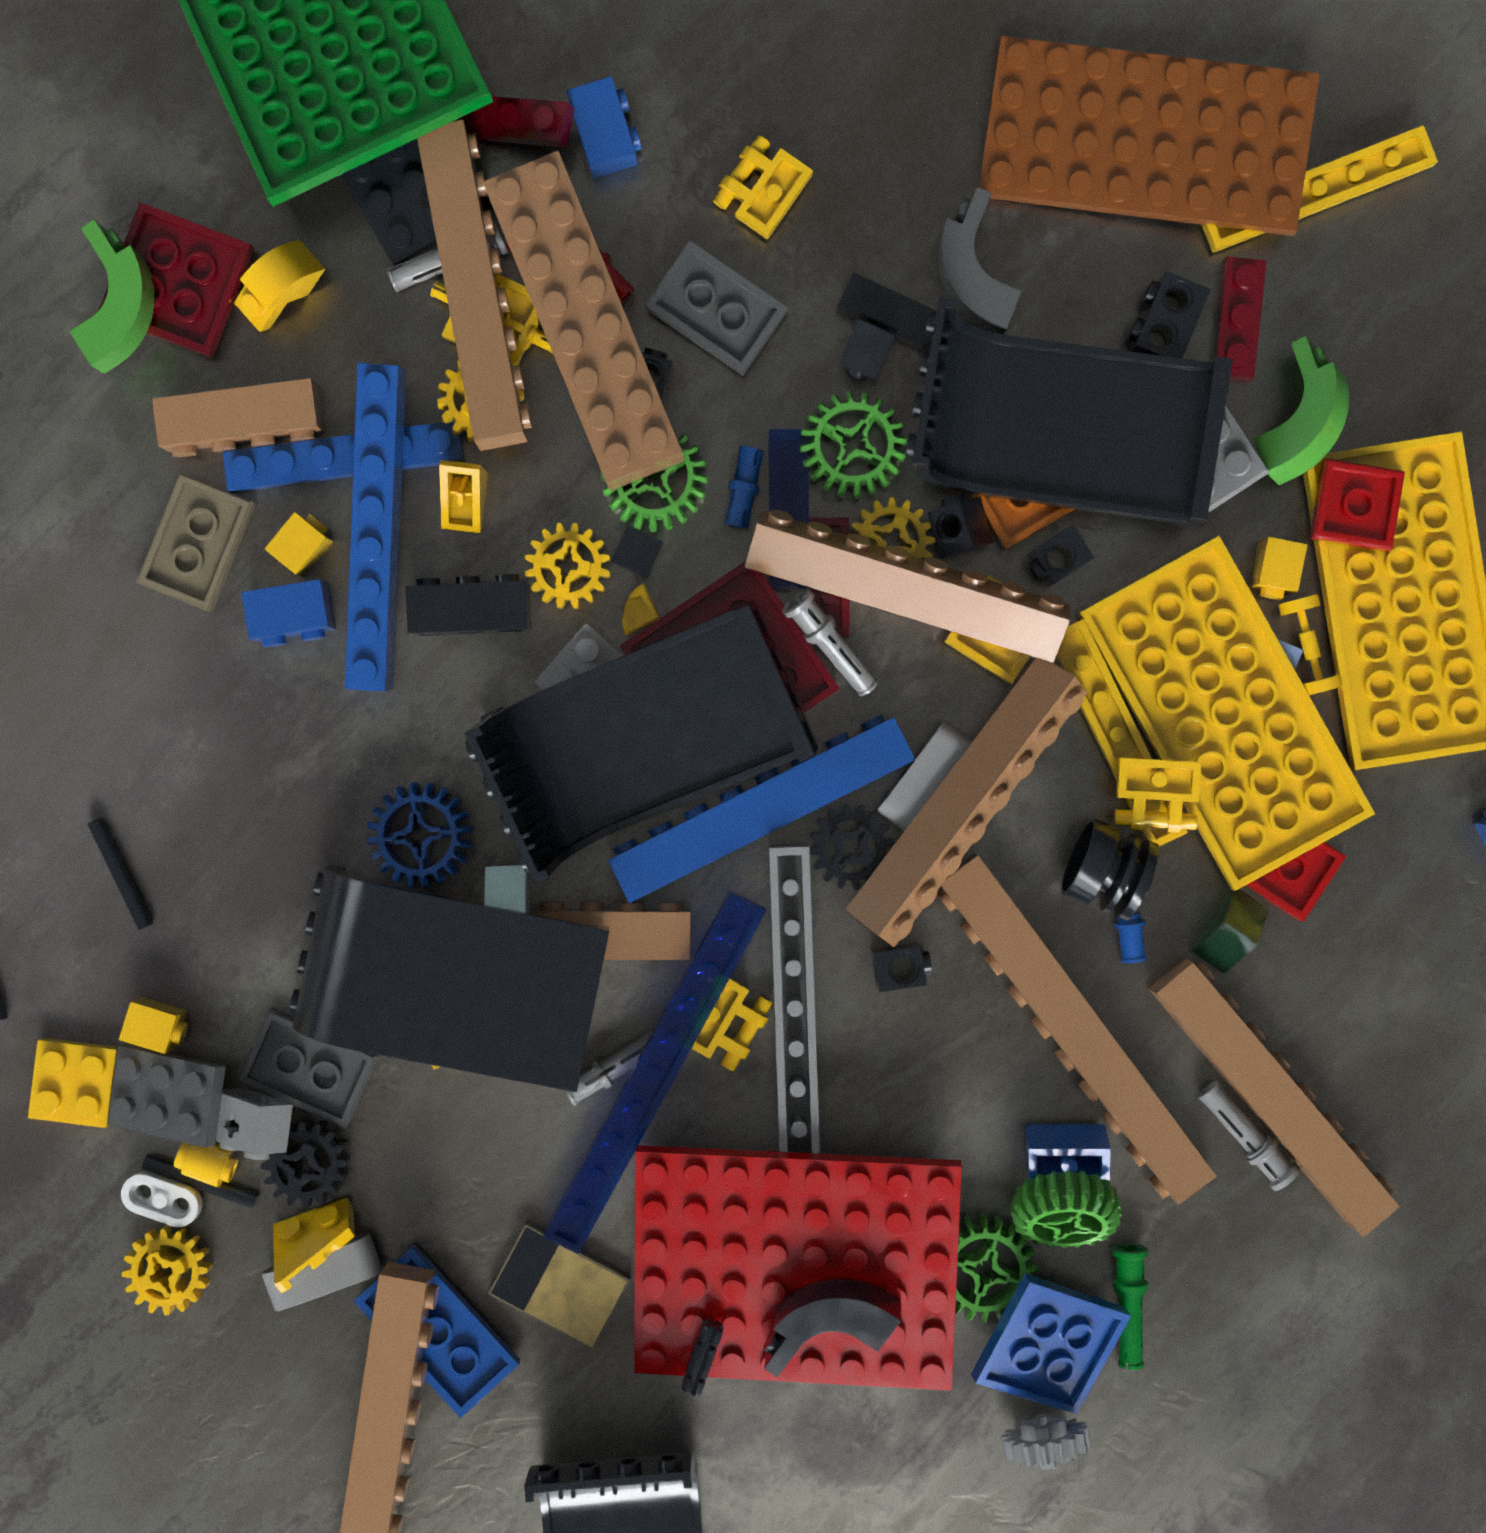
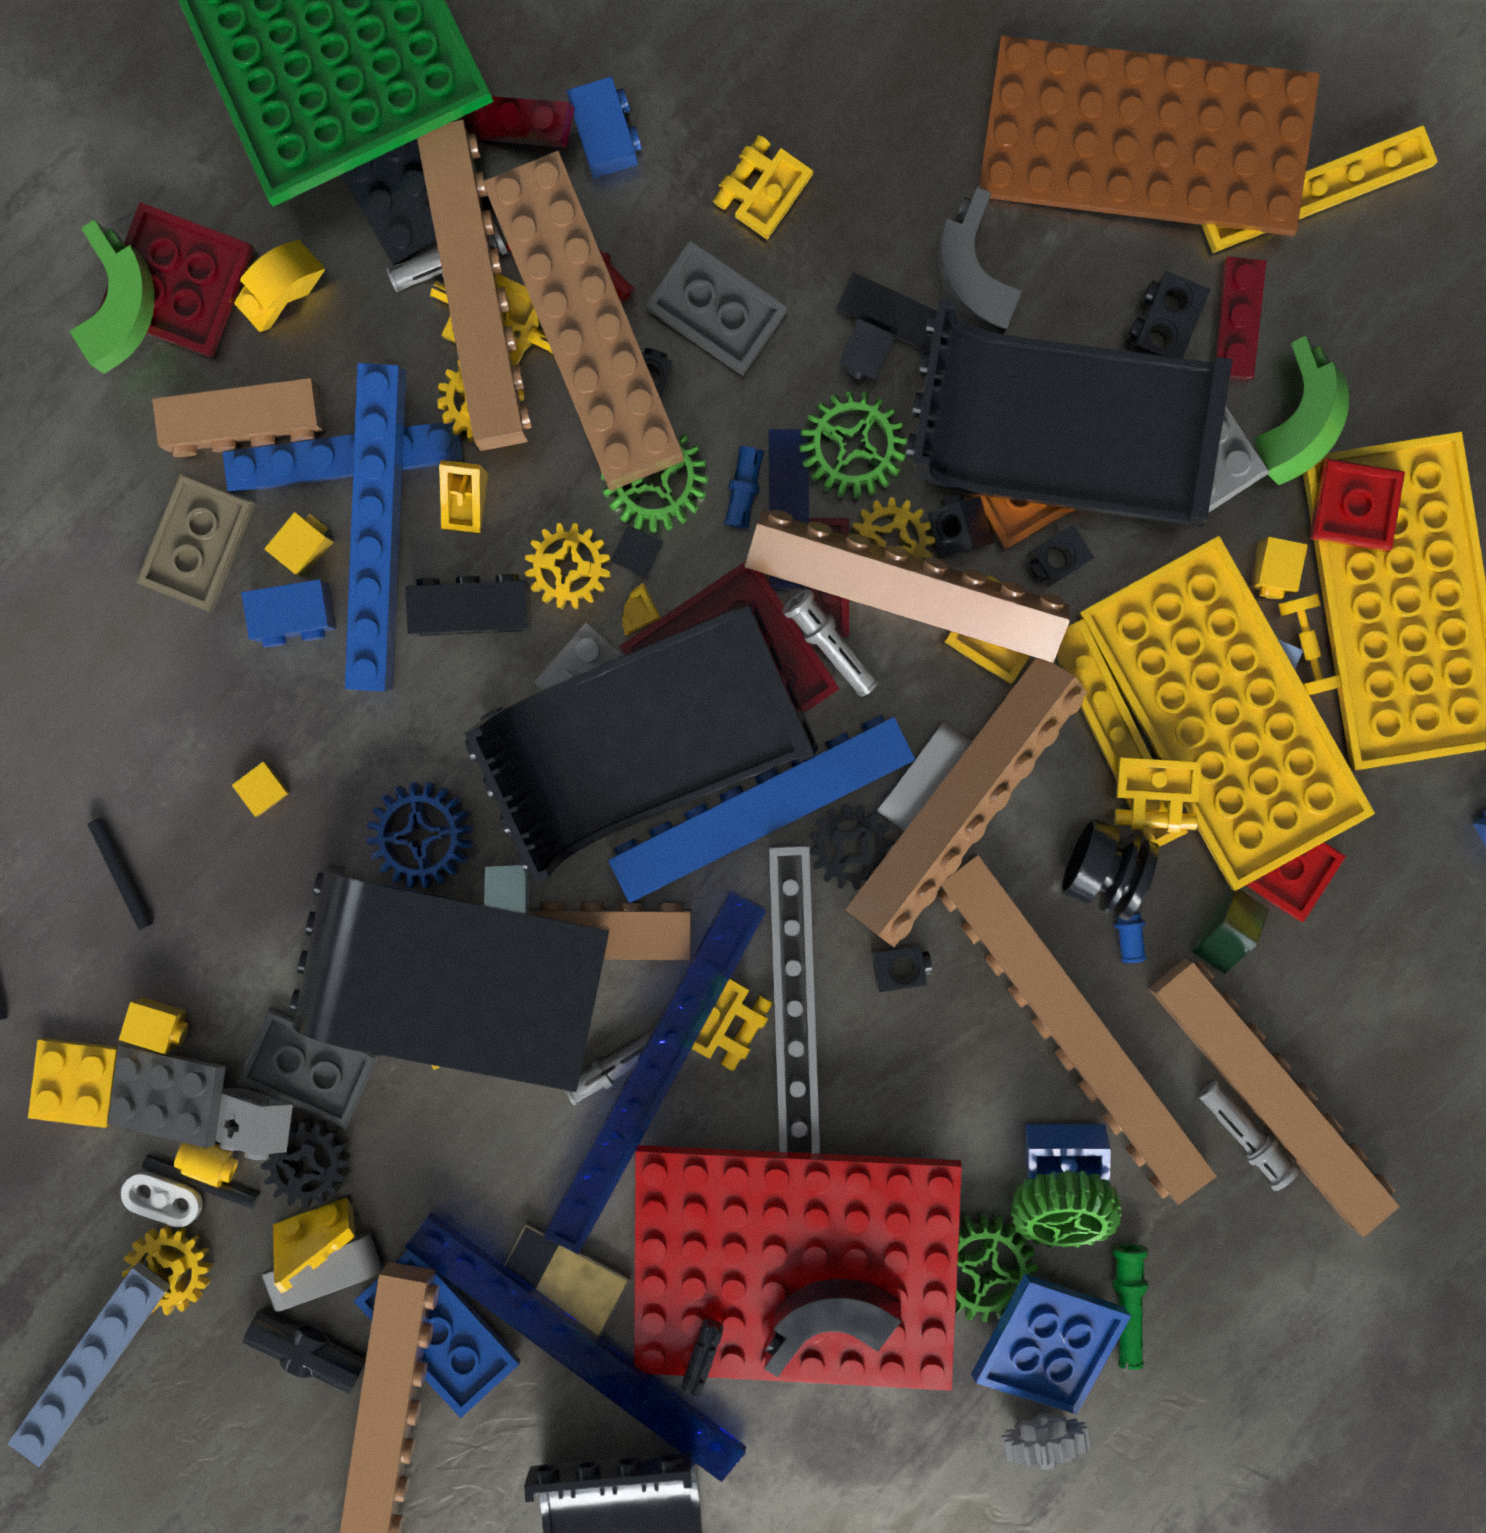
none -> sand blue plate [7,1262,171,1467]
none -> yellow tile [232,762,290,817]
none -> black piece [242,1309,366,1394]
none -> clear blue plate [405,1212,746,1482]

